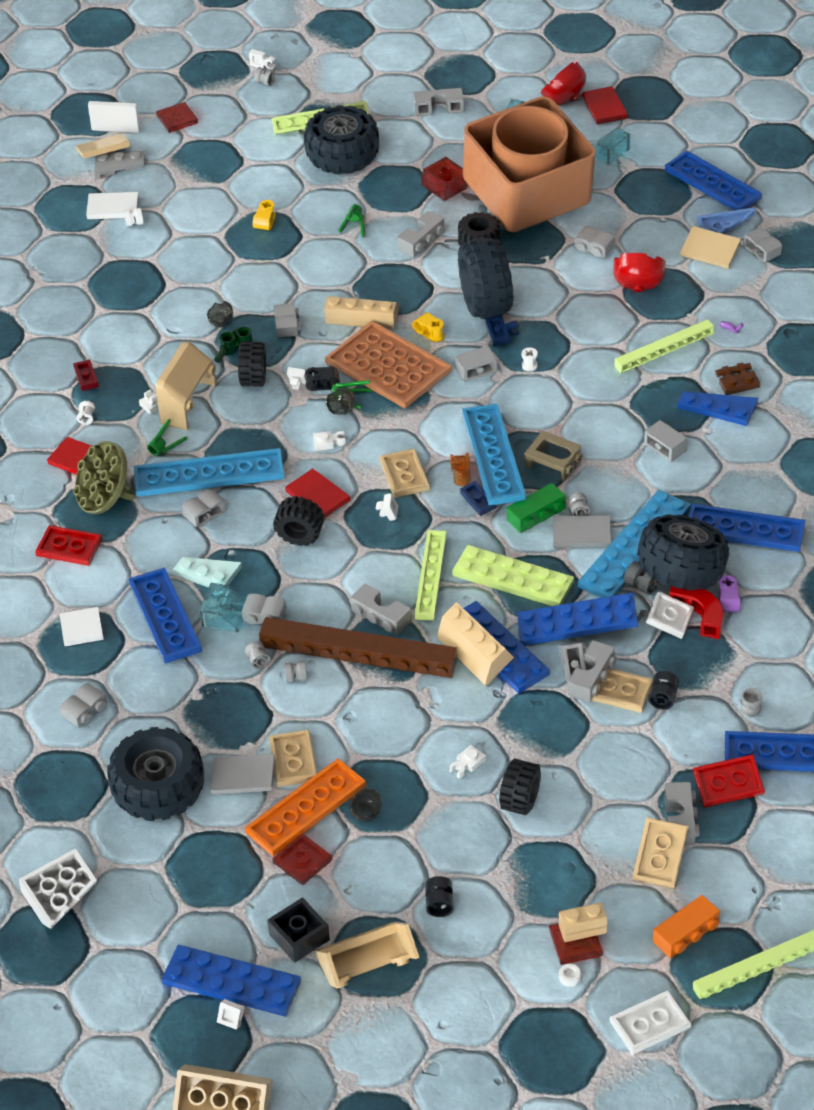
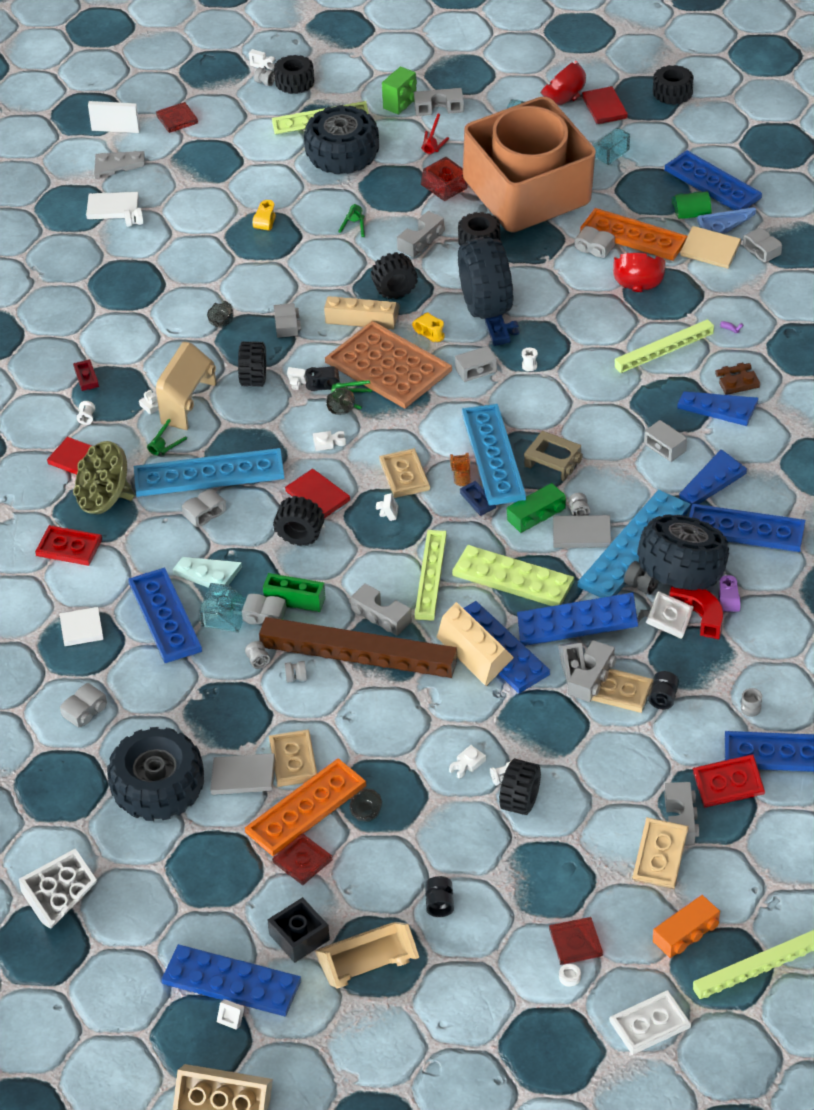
tan tile [76,133,130,159] -> none
dark green beam [214,326,253,363] -> none
tan brick [559,902,607,942] -> none
none -> green brick [263,573,326,612]
none -> black tyre [274,55,314,94]
none -> black tyre [371,252,418,299]
none -> bright green brick [382,66,417,115]
none -> red plant [421,113,449,154]
none -> white bush [490,762,510,786]
none -> orange plate [580,208,687,261]
none -> black tyre [653,65,694,105]
none -> green brick [672,191,712,219]
none -> blue wing [679,449,747,506]

